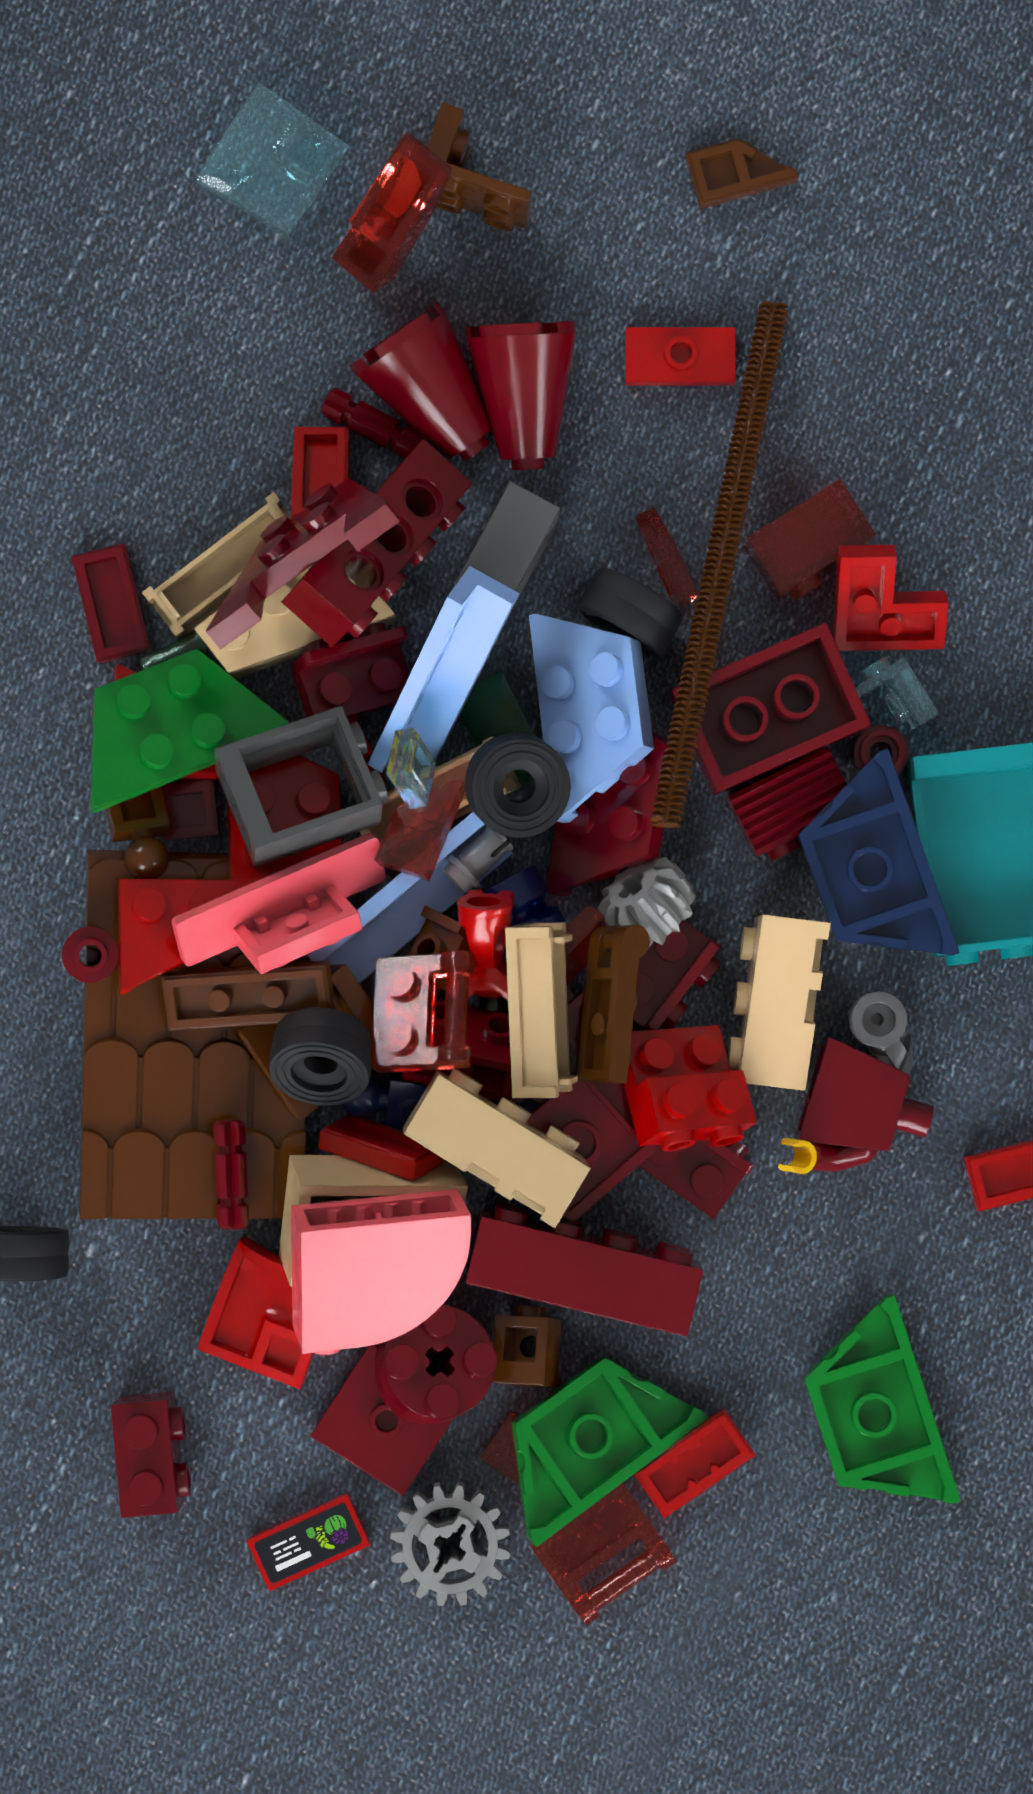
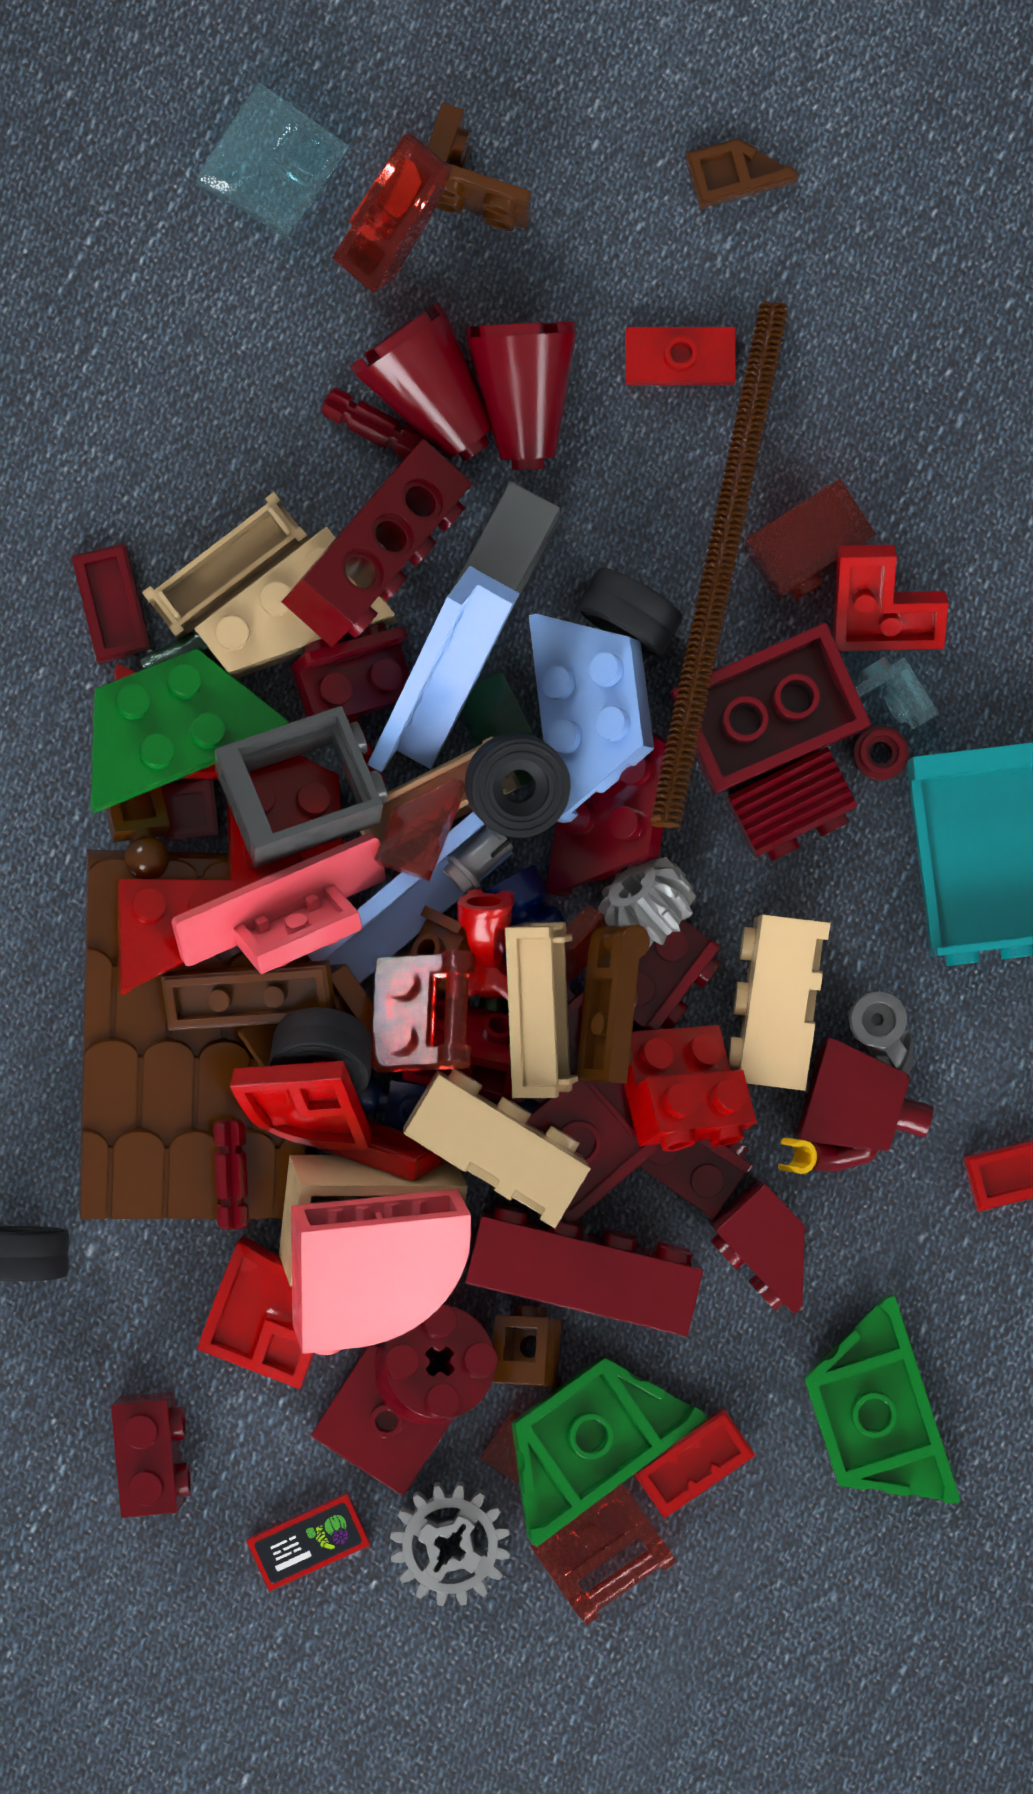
dark red plate [62,926,119,983] -> none
dark red wing [206,478,400,650] -> none
red tile [291,427,350,519] -> none
clear light blue tile [386,728,436,809] -> none
clear red tile [635,507,697,608] -> none
dark blue wing [798,748,960,956] -> none
none -> red plate [230,1061,372,1150]
none -> dark red slope [709,1177,805,1314]

